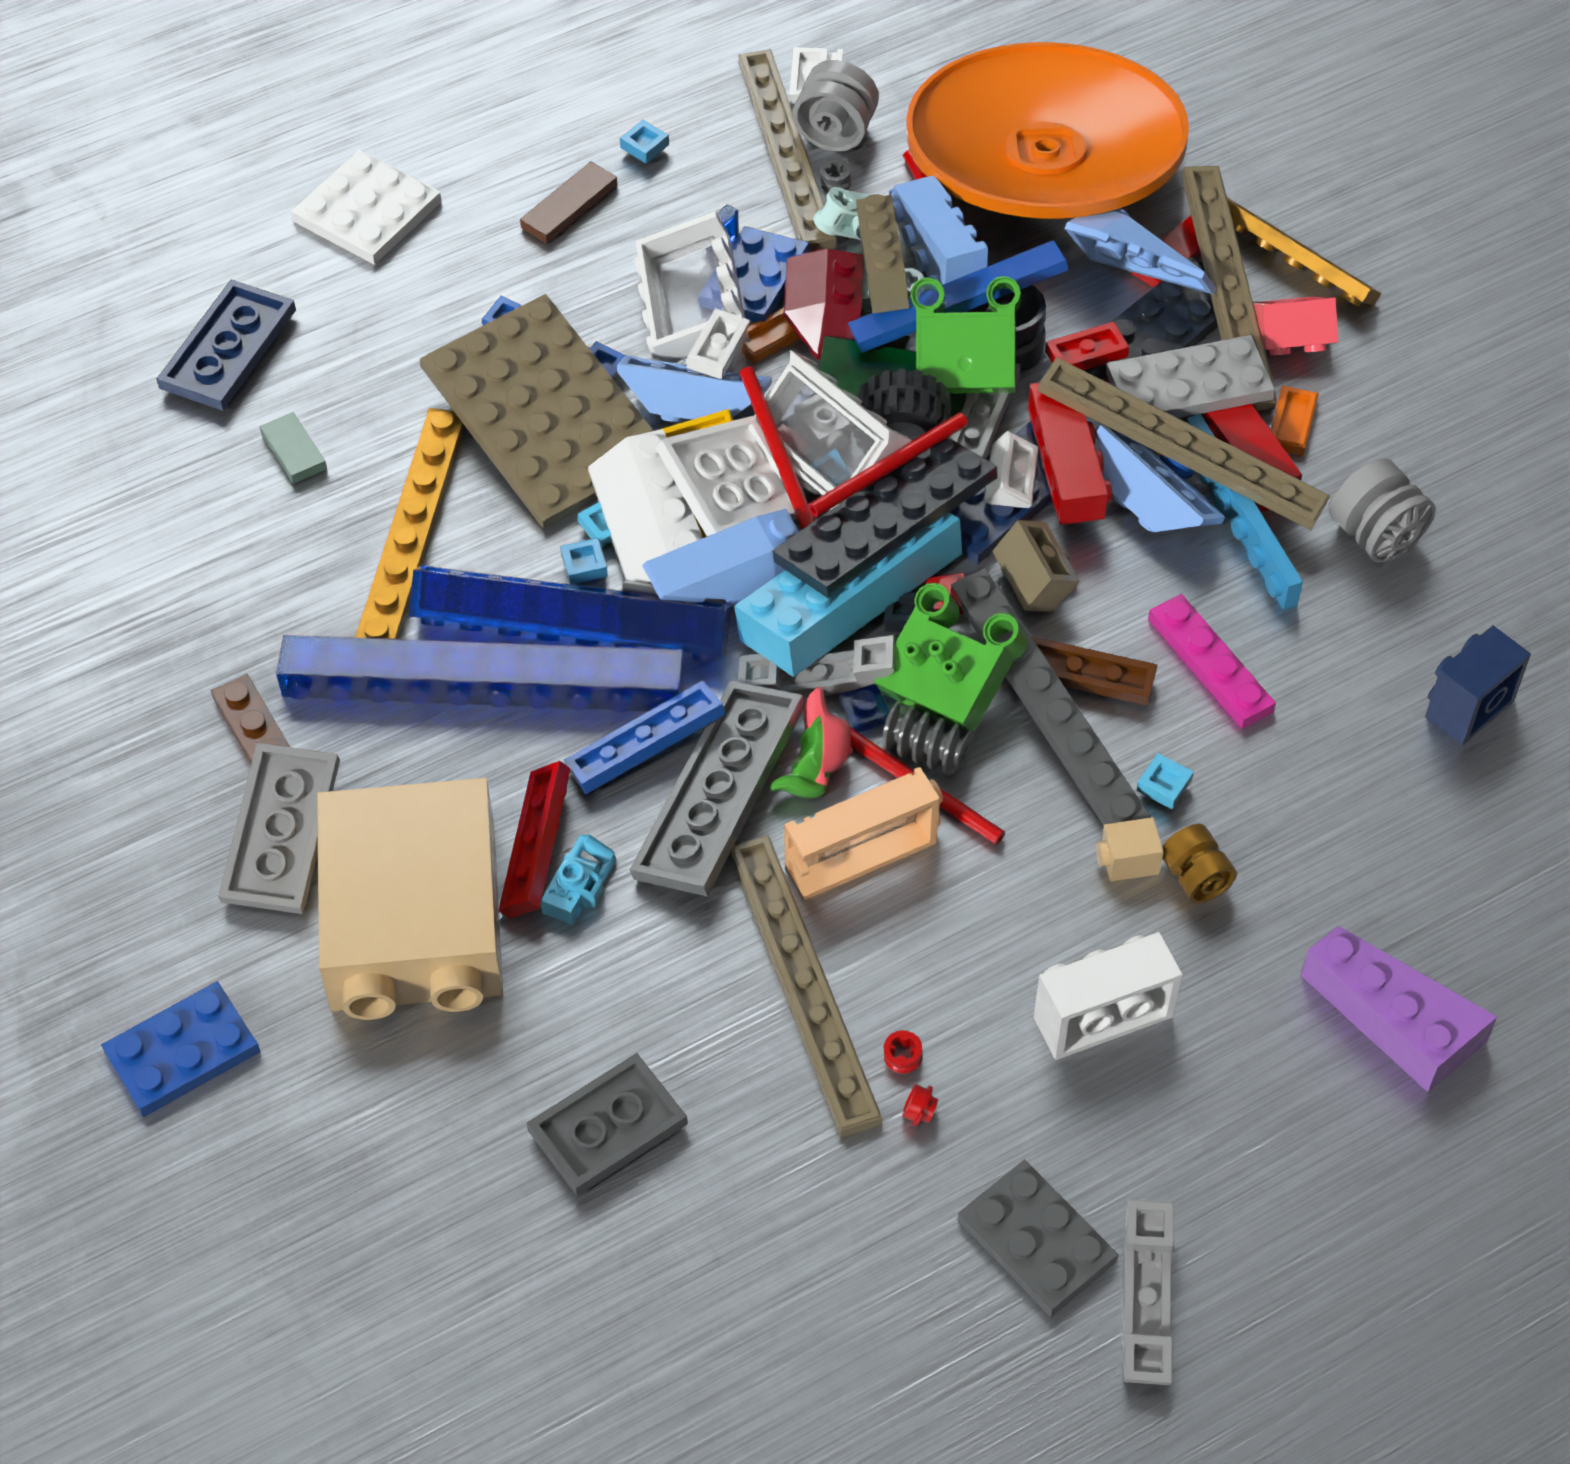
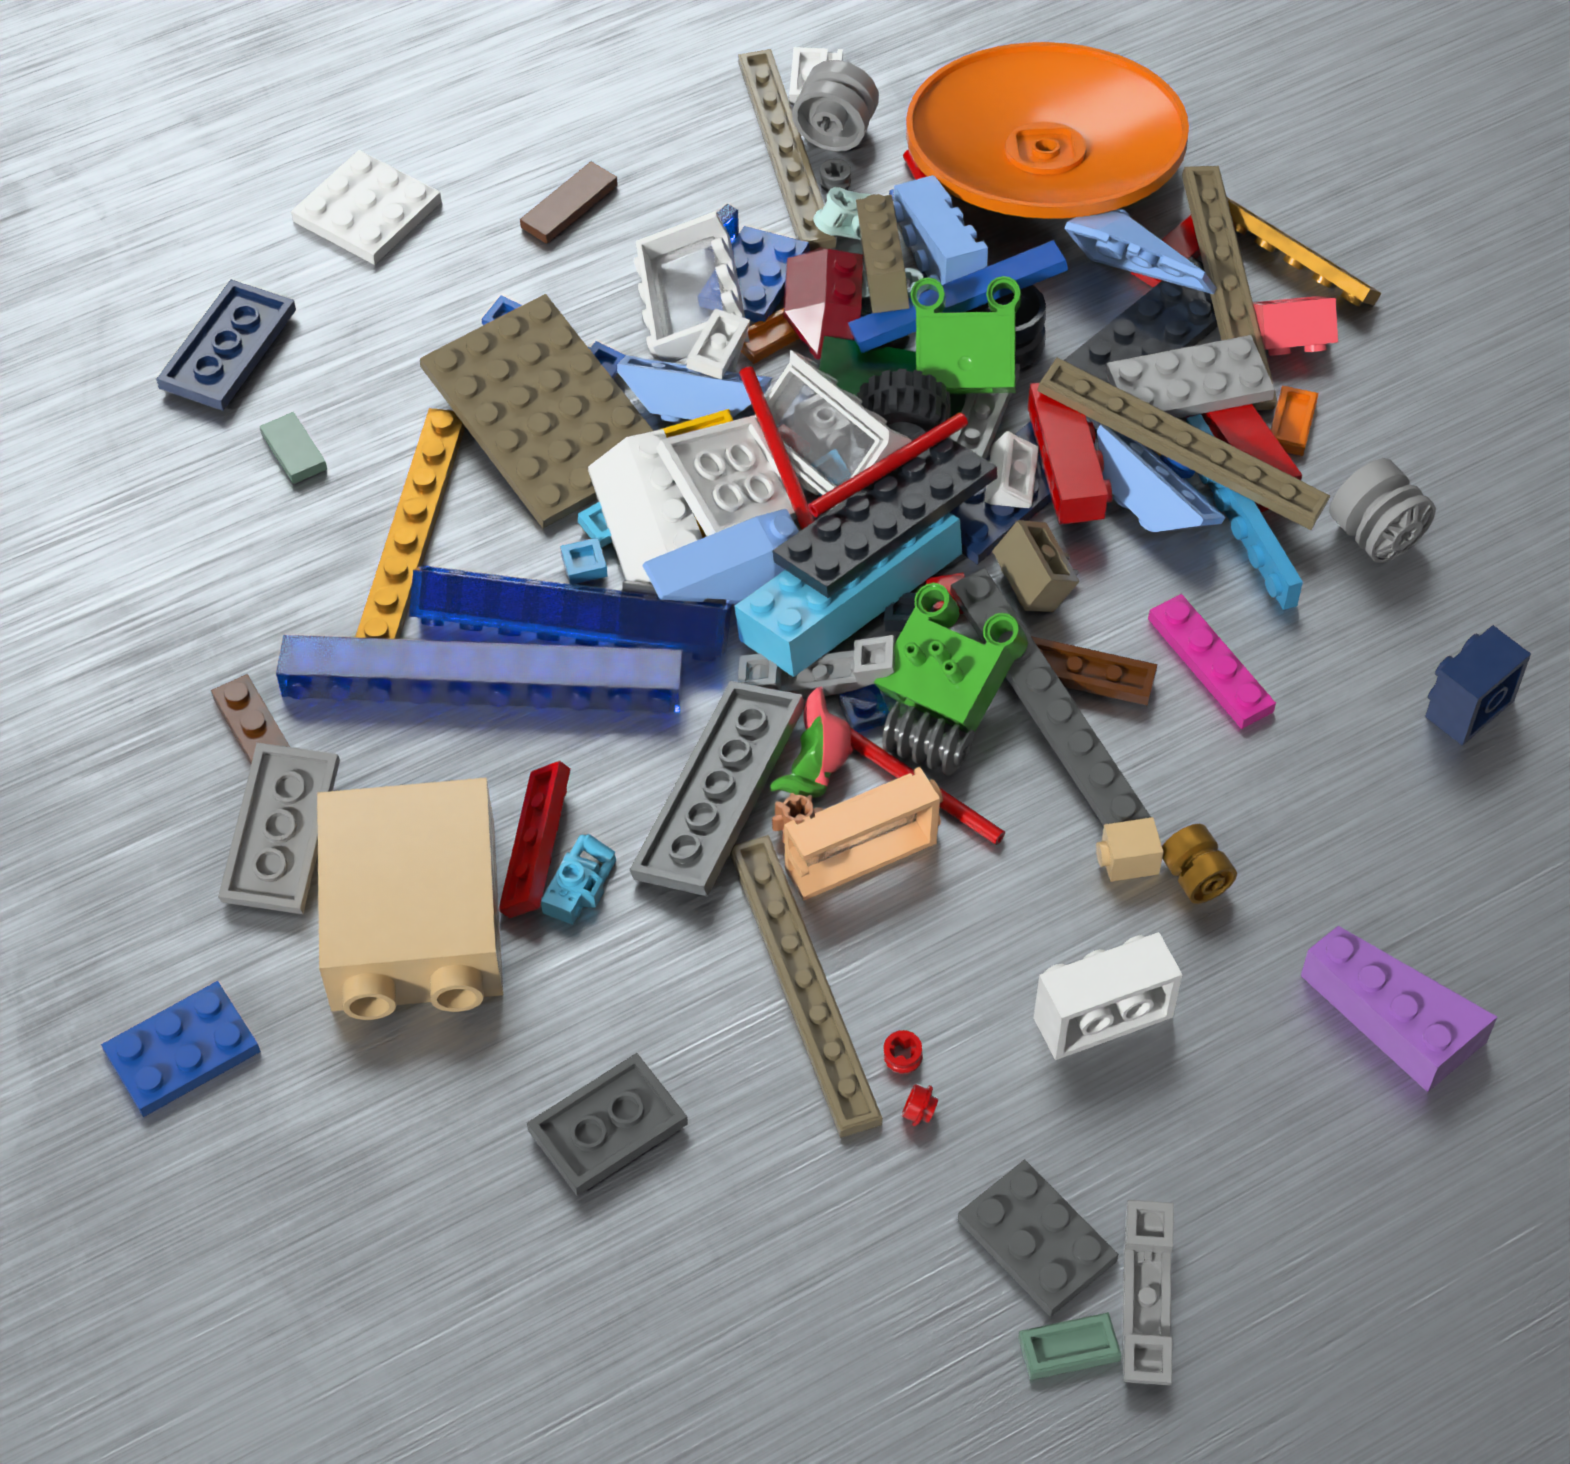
blue plate [564,681,726,794] -> none
dark azure plate [620,119,669,164] -> none
red plate [1045,322,1129,371] -> none
medium azure plate [1136,753,1194,809] -> none
none -> nougat gear [772,793,823,843]
none -> sand green tile [1018,1312,1122,1380]

